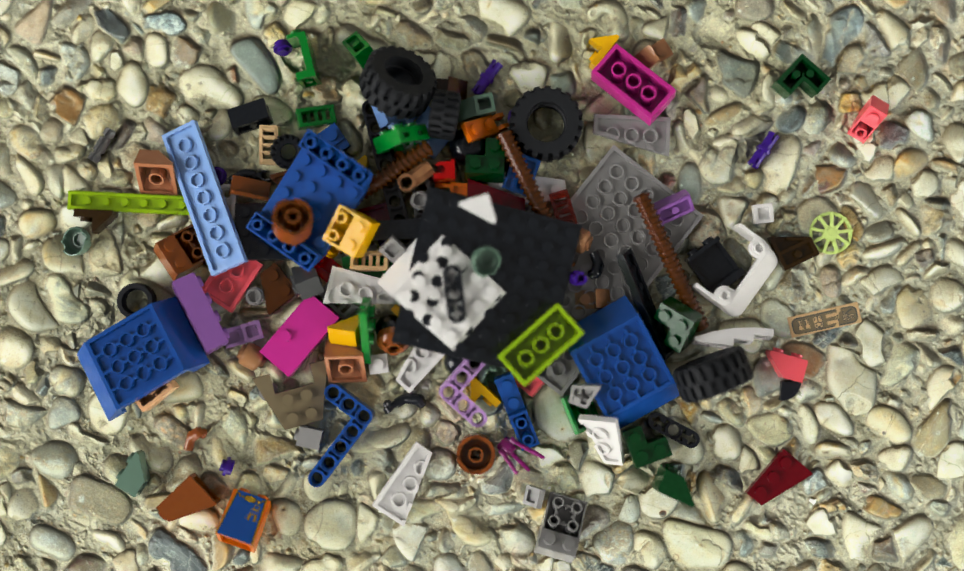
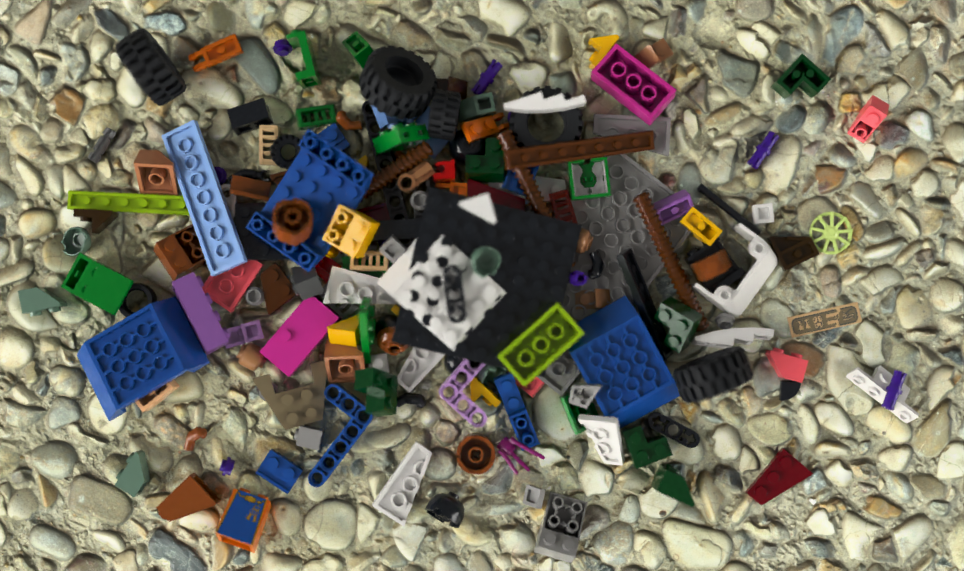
none -> sand green slope [18,287,67,317]
none -> green slope [61,253,134,315]
none -> black tyre [115,28,186,106]
none -> orange hinge [188,34,244,72]
none -> blue plate [256,449,304,494]
none -> dark orange arm [336,111,362,130]
none -> dark green brick [354,367,398,417]
none -> black cylinder [425,492,464,528]
none -> white slope [503,92,586,114]
none -> reddish brown tile [503,130,655,170]
none -> piece [567,157,611,201]
none -> yellow slope [680,207,723,246]
none -> dark orange slope [690,248,733,282]
none -> black bar [697,183,761,235]
none -> light grey plate [715,312,735,329]
none -> white bracket [846,365,919,423]
none -> dark purple pin [881,370,907,411]

